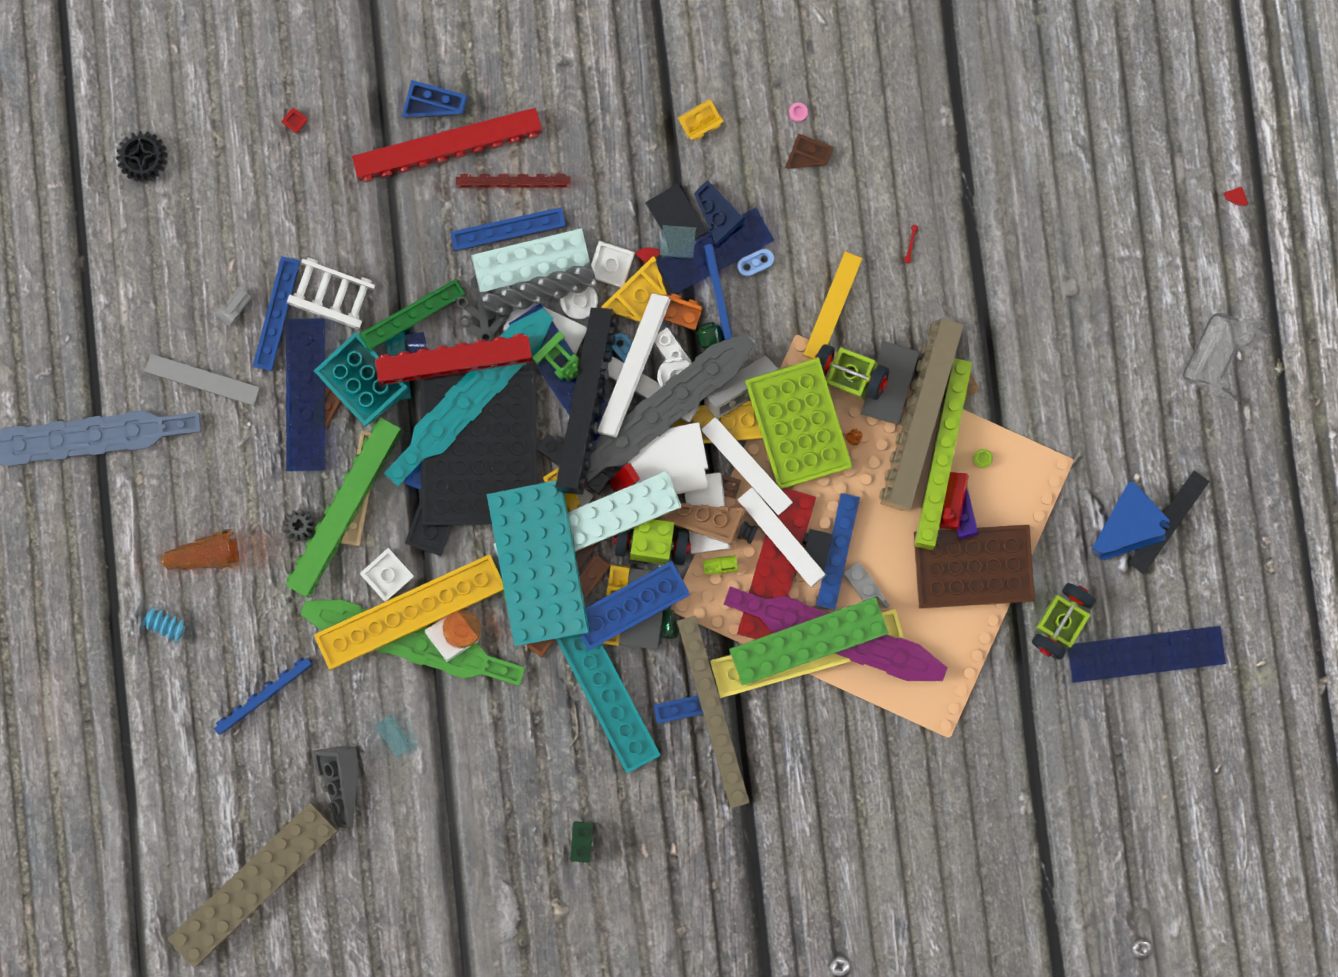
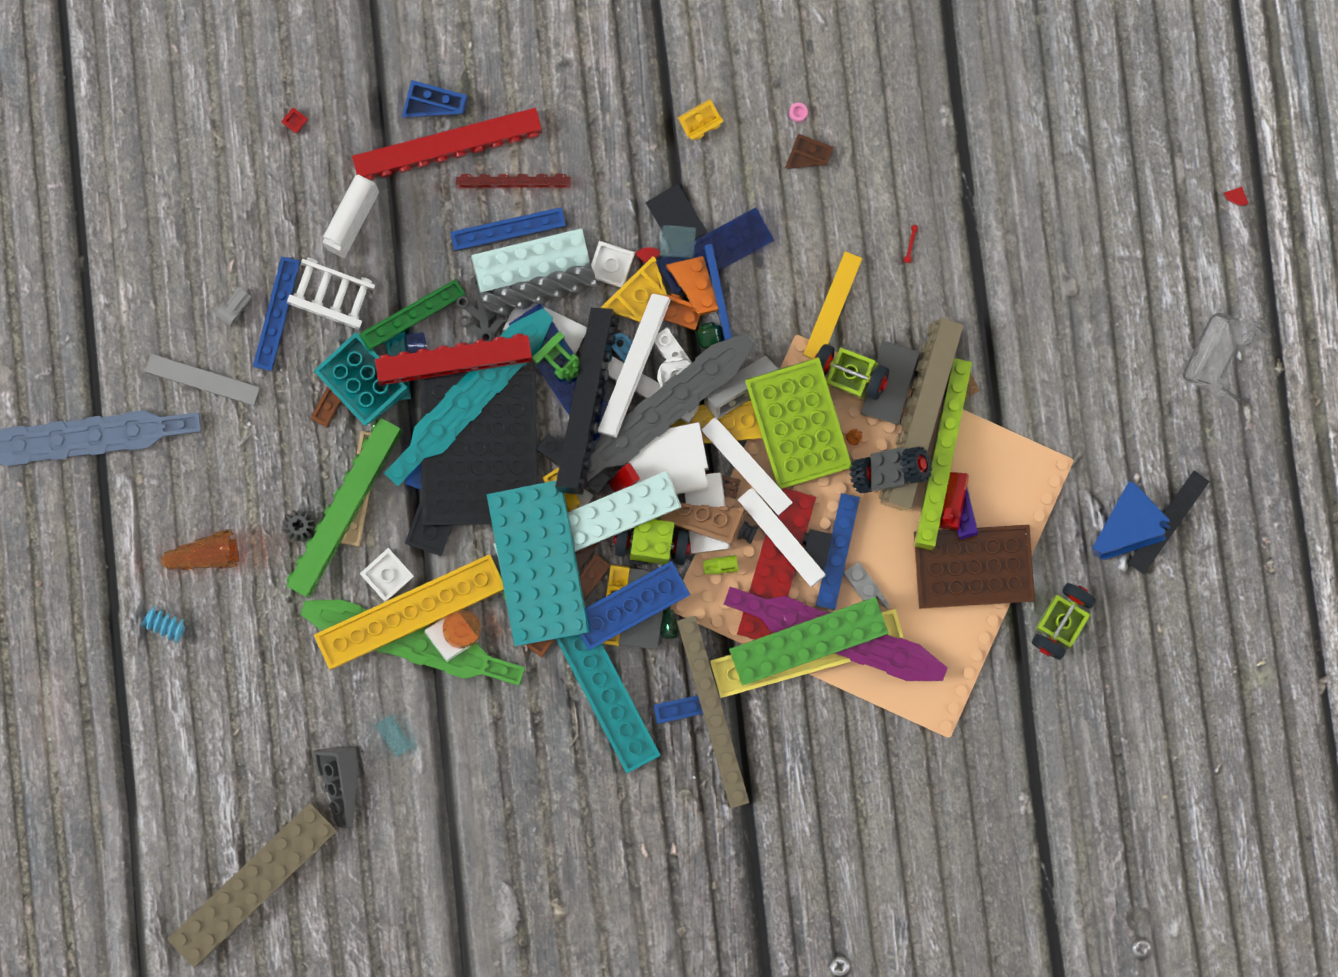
black gear [116,131,168,183] -> none
blue plate [214,657,314,735] -> none
clear blue plate [286,318,326,472] -> none
white tile [560,287,598,320] -> none
dark green panel [570,821,593,863] -> none
dark blue wing [694,180,745,246] -> none
light blue plate [737,249,774,277] -> none
lime plate [973,449,993,468] -> none
clear blue plate [1068,626,1226,683] -> none
none -> white piece [323,175,379,259]
none -> orange wing [666,256,718,316]
none -> plate [849,446,932,494]

